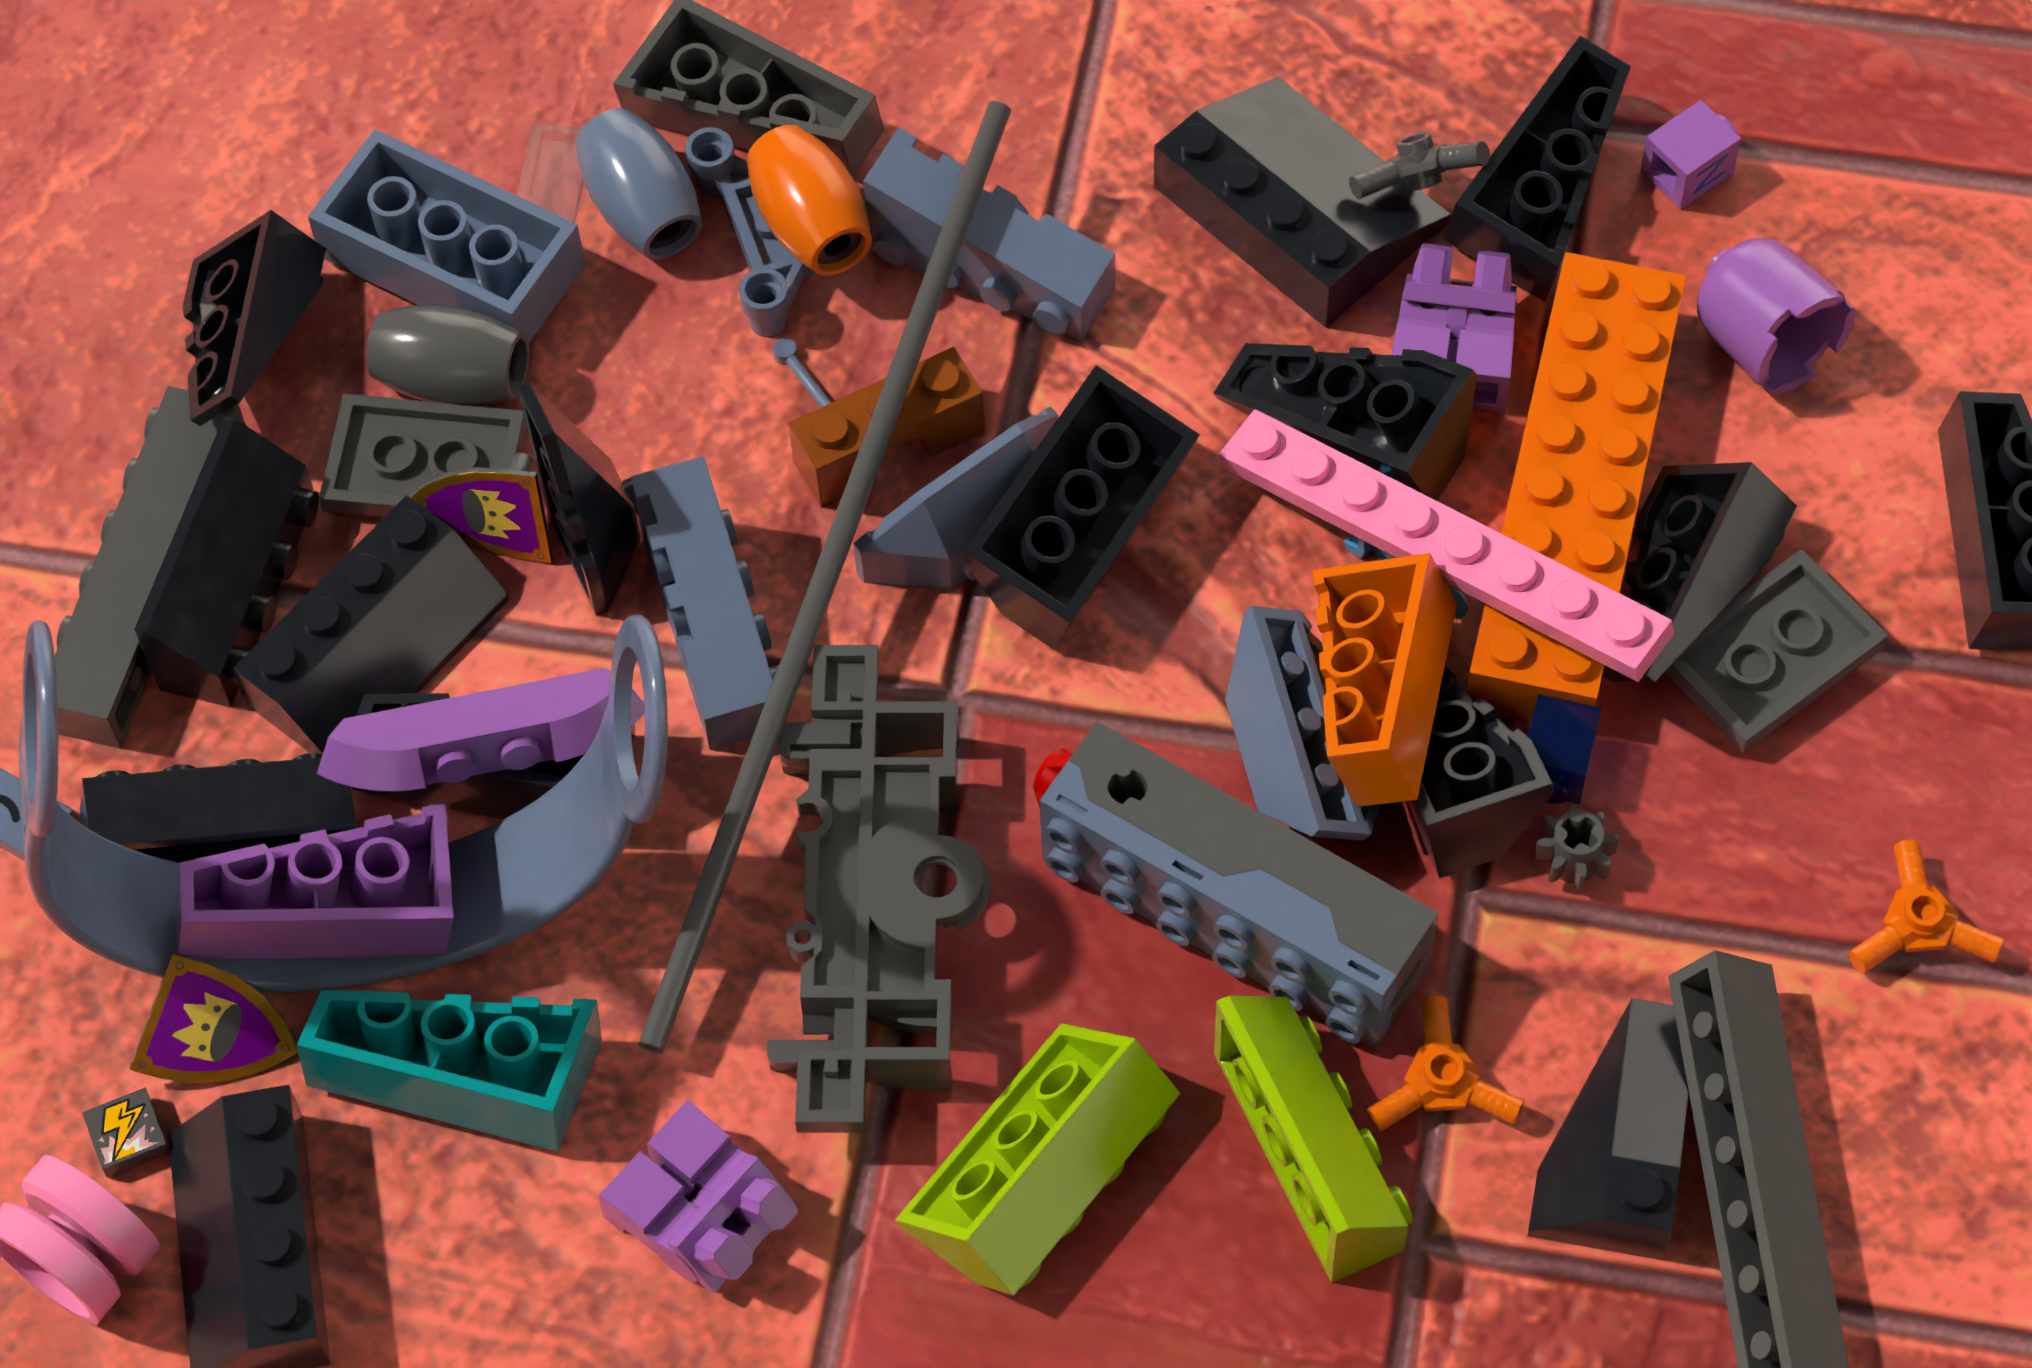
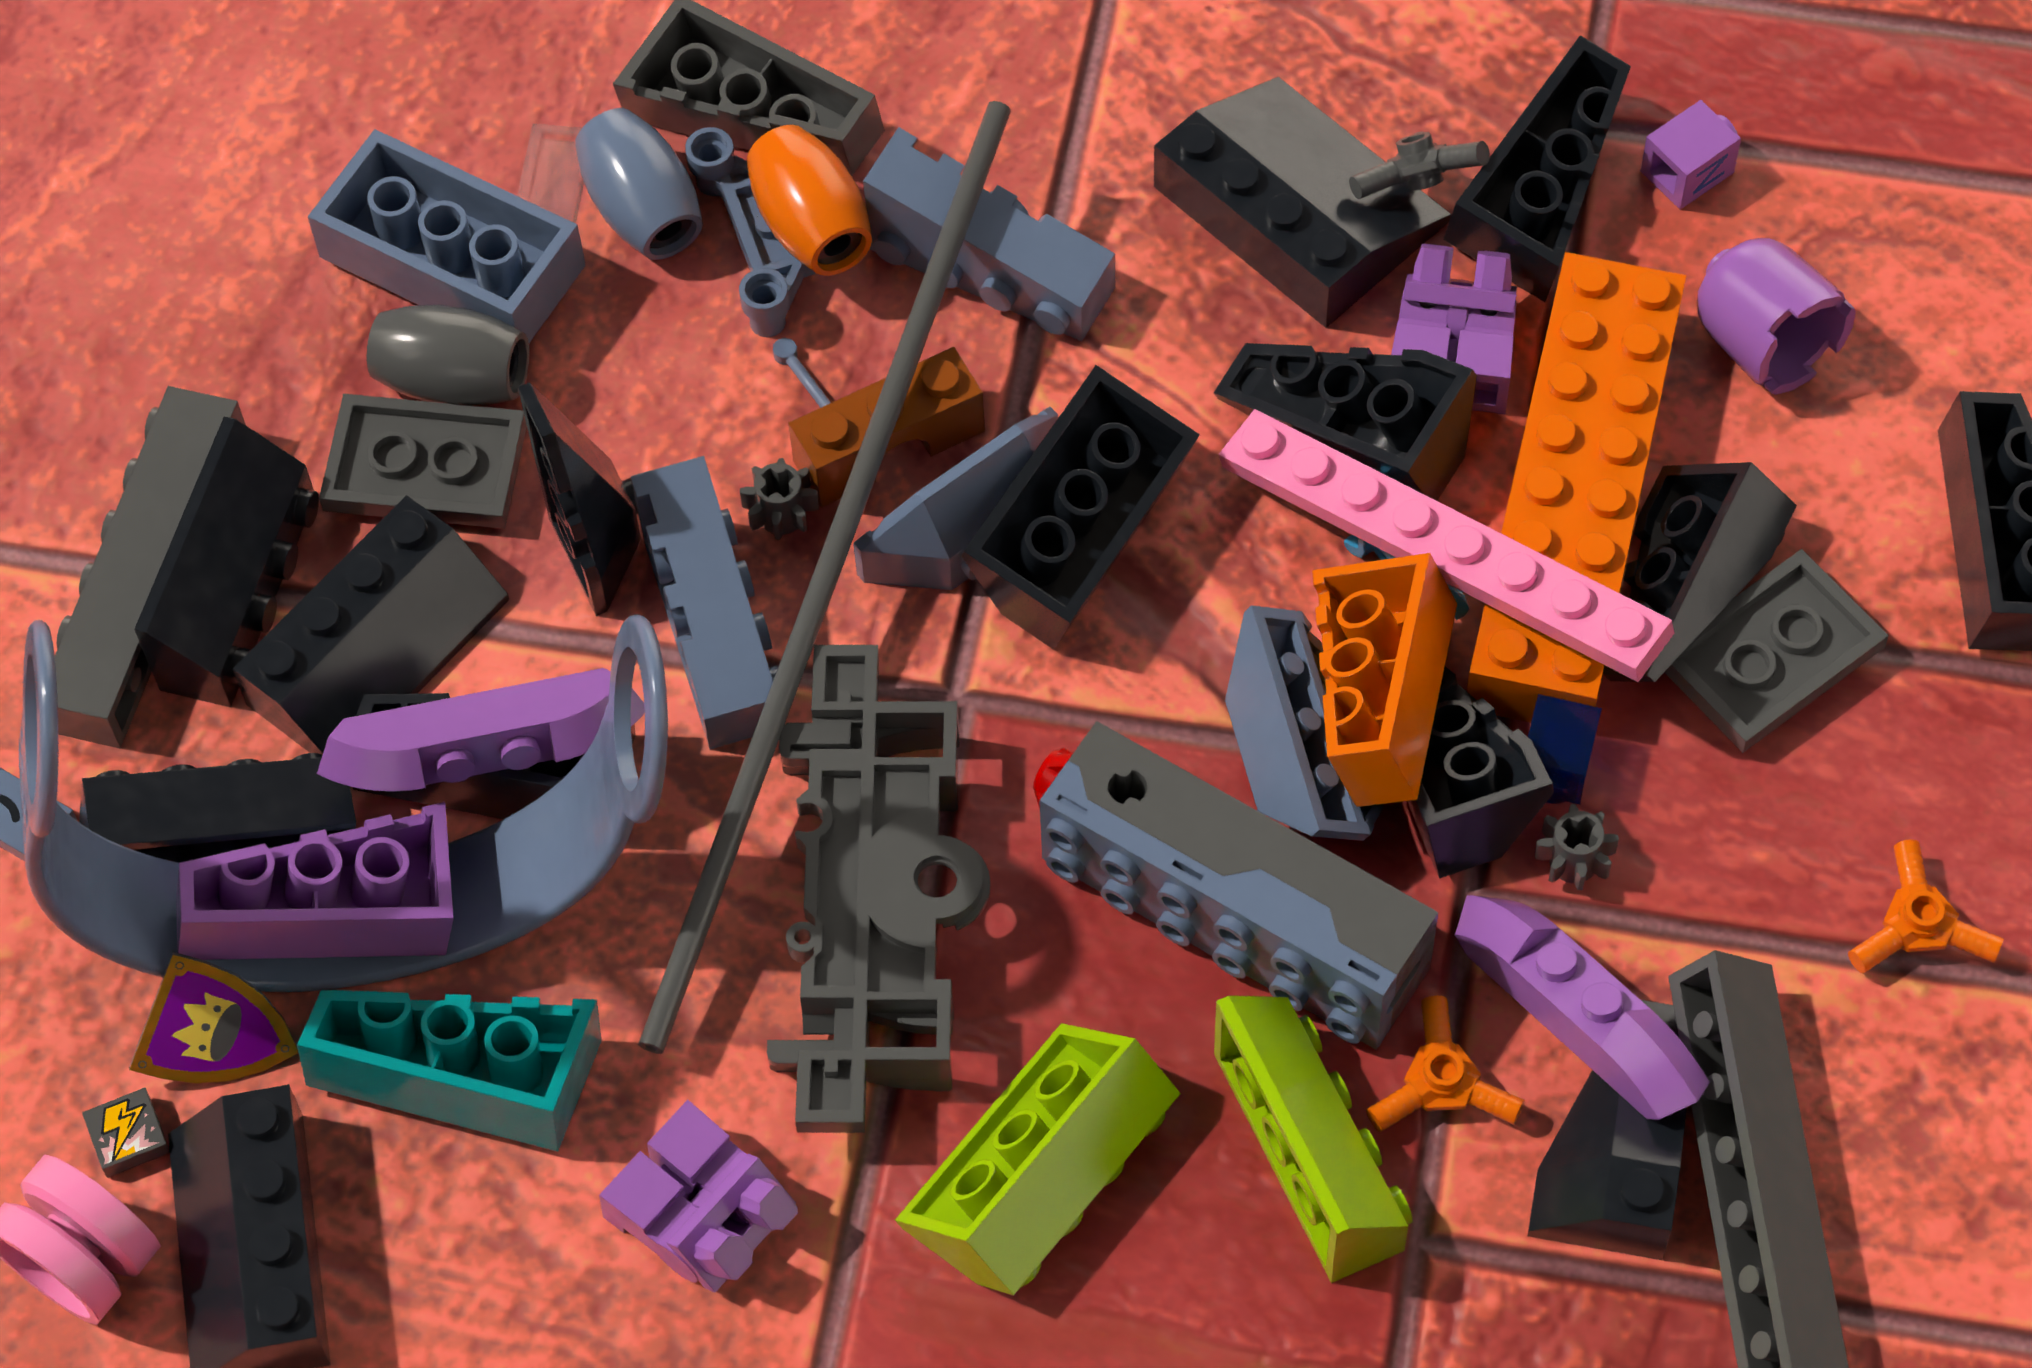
black wedge [183,210,326,426] -> none
shield [409,453,553,563] -> none
none -> dark grey gear [740,458,819,540]
none -> medium lavender brick [1455,895,1710,1120]

